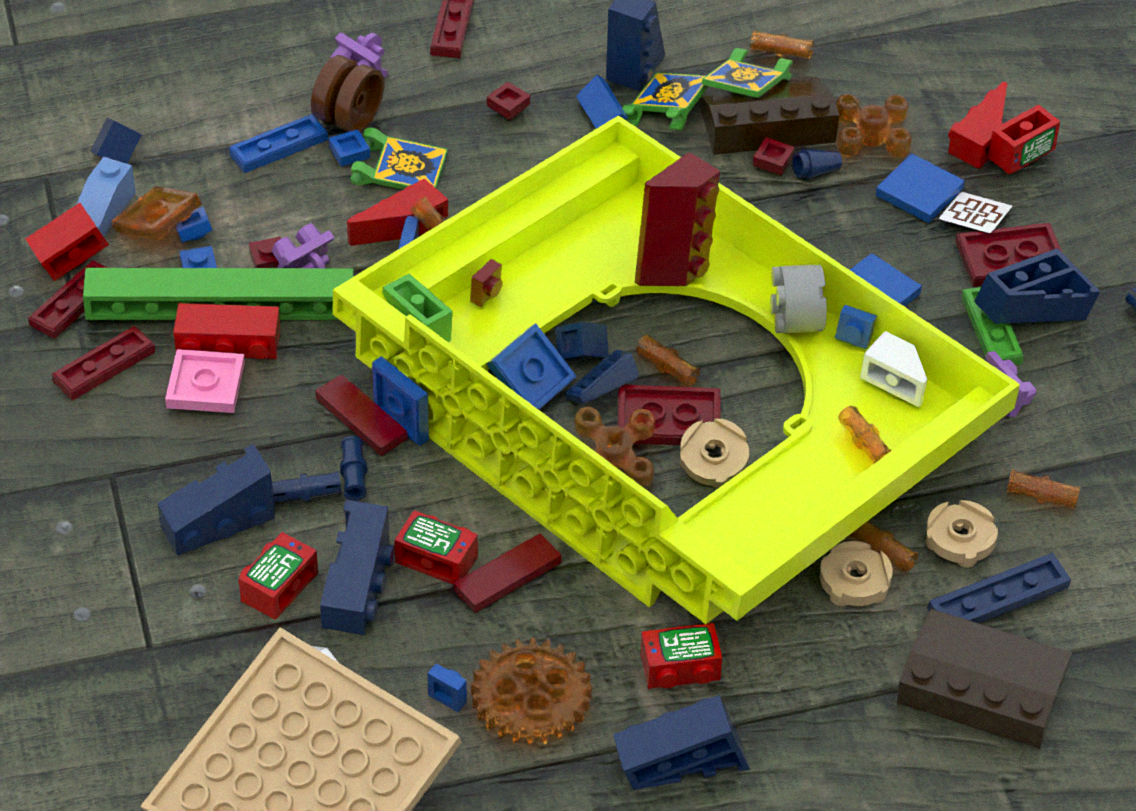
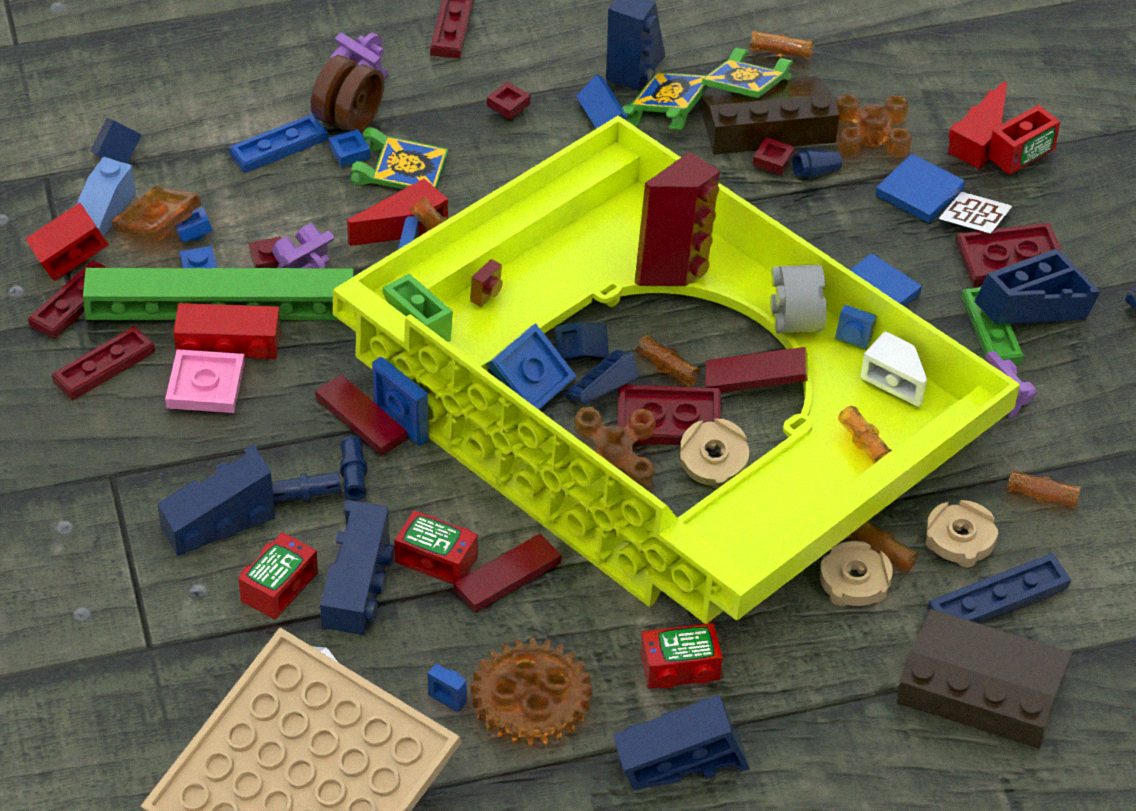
none -> dark red tile [705,347,808,392]

